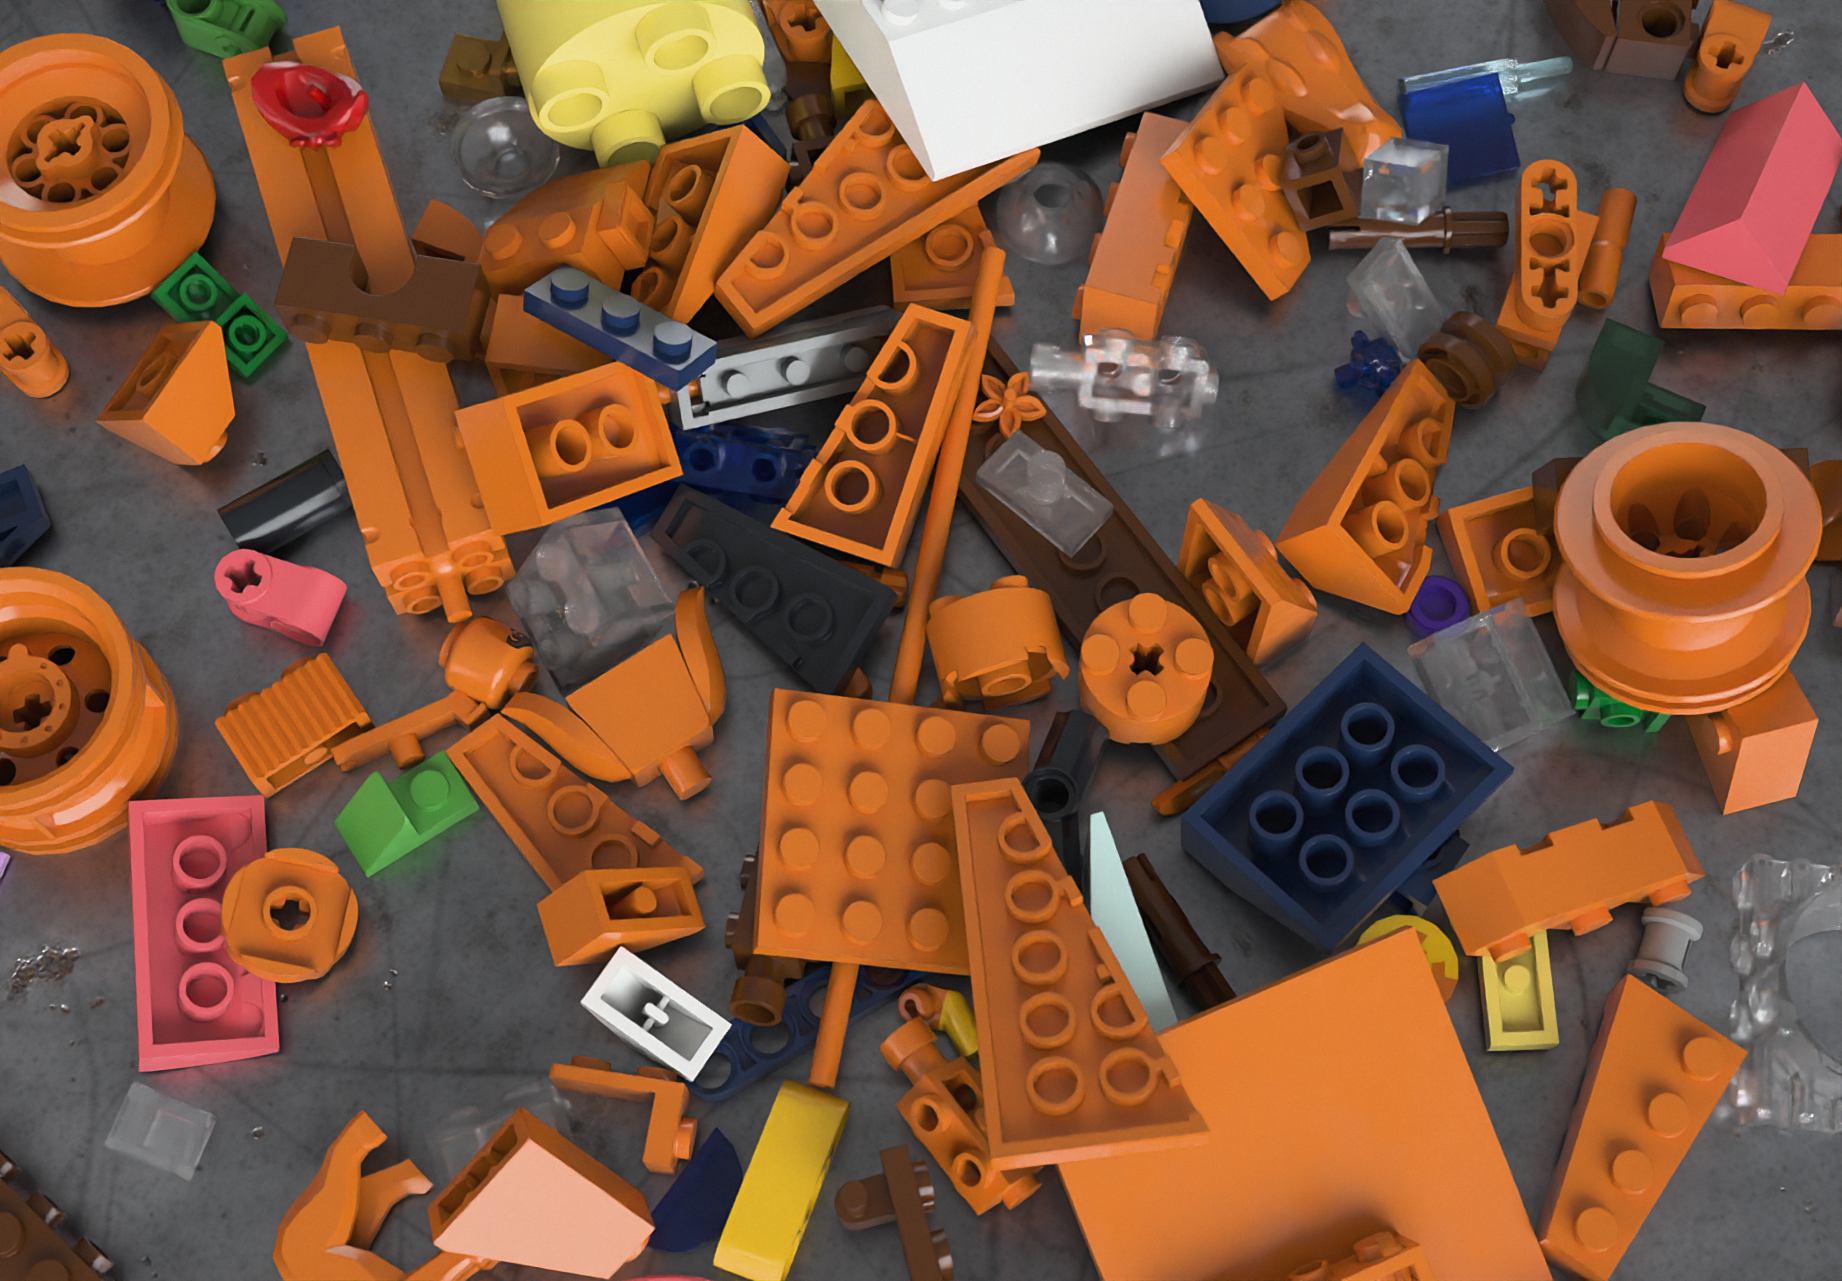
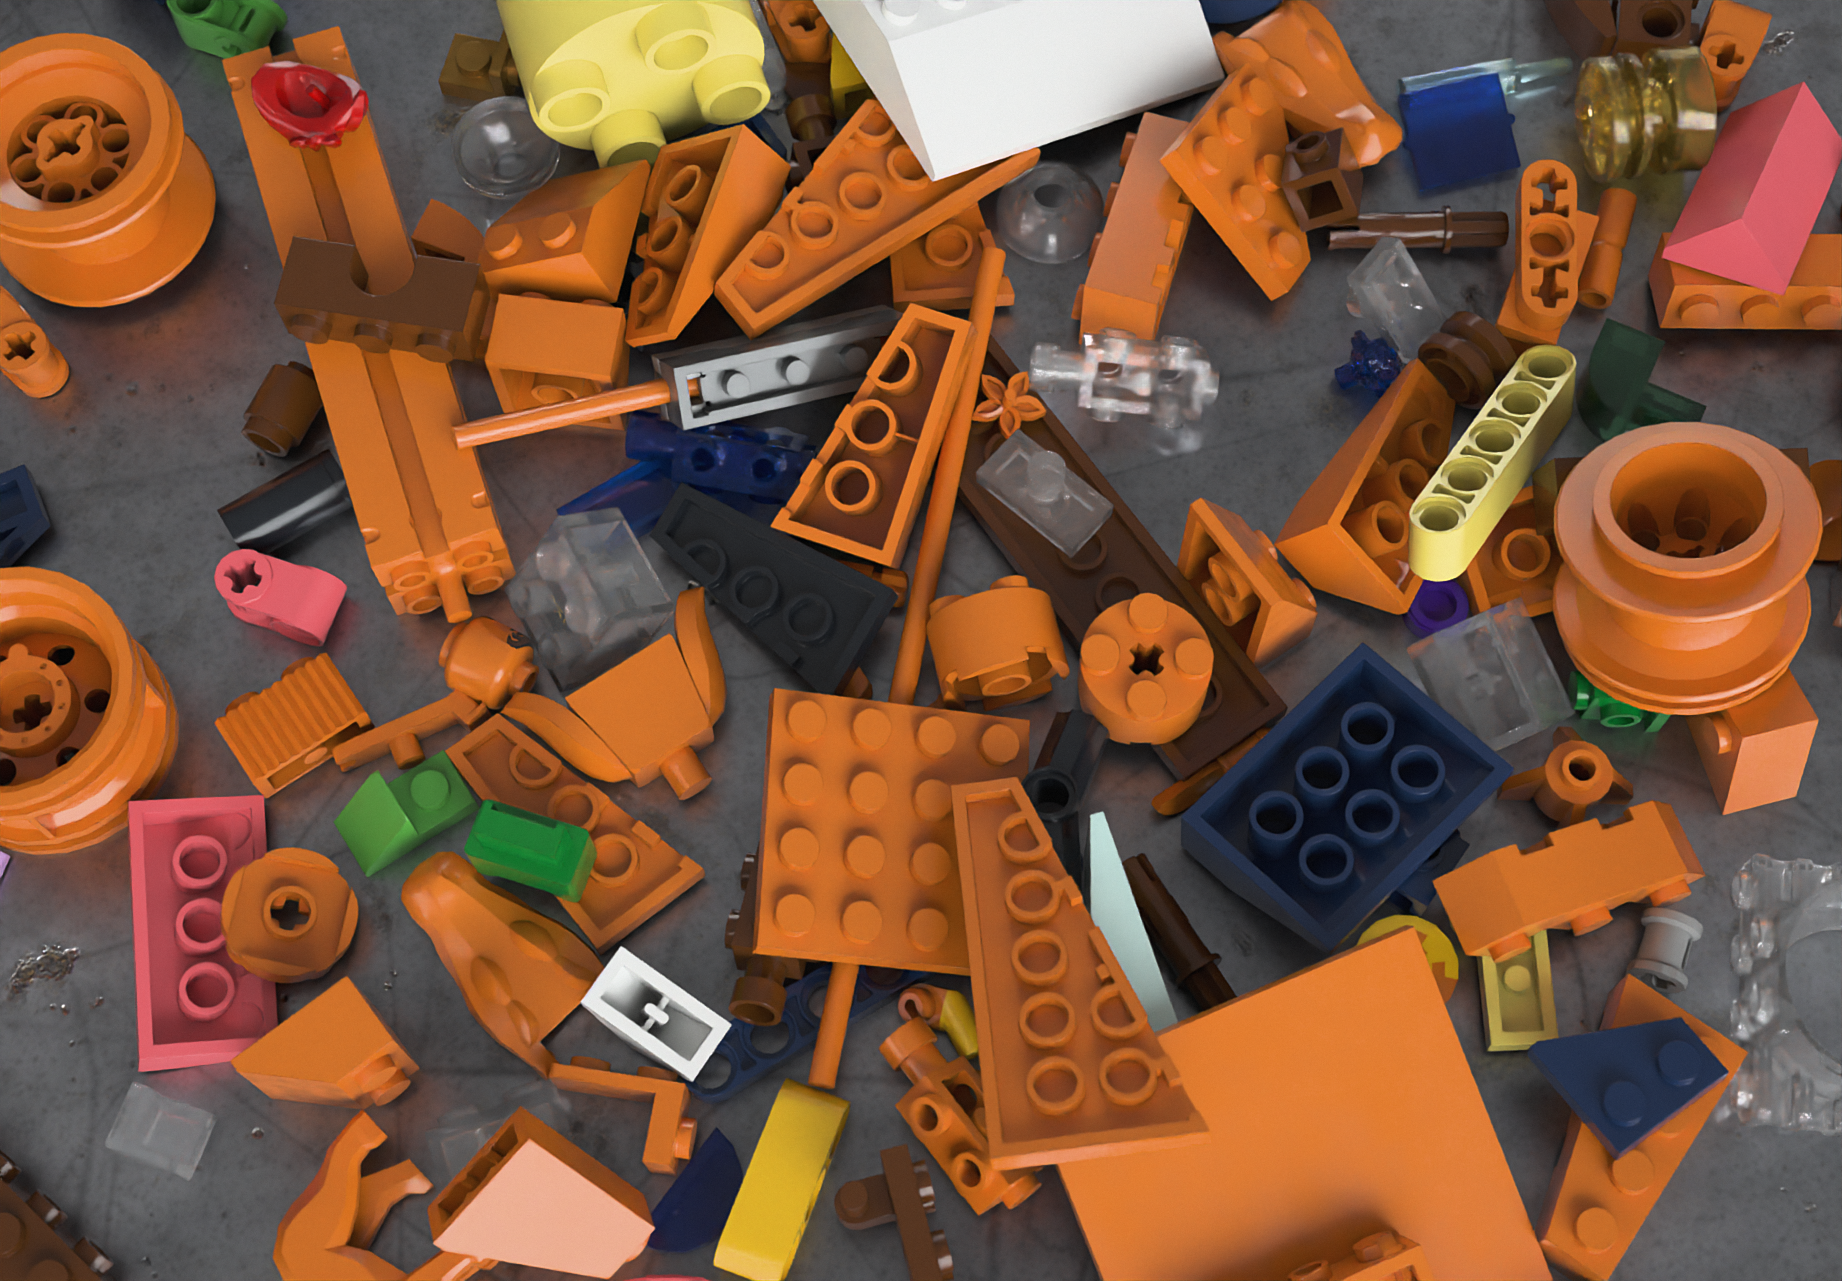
orange slope [95,320,235,465] -> none
green slope [150,251,289,379] -> none
orange slope [454,361,683,537] -> none
dark blue plate [523,263,718,392] -> none
orange slope [537,866,706,966] -> none
orange tile [596,180,655,270] -> none
clear brick [1361,137,1449,226] -> none
none -> orange slope [230,976,420,1110]
none -> reddish brown brick [241,361,323,457]
none -> orange animal [401,851,605,1081]
none -> green piece [464,799,597,902]
none -> light yellow beam [1408,345,1576,582]
none -> orange brick [1497,726,1633,830]
none -> dark blue wing [1527,1017,1729,1161]
none -> clear yellow wheel [1575,44,1717,183]

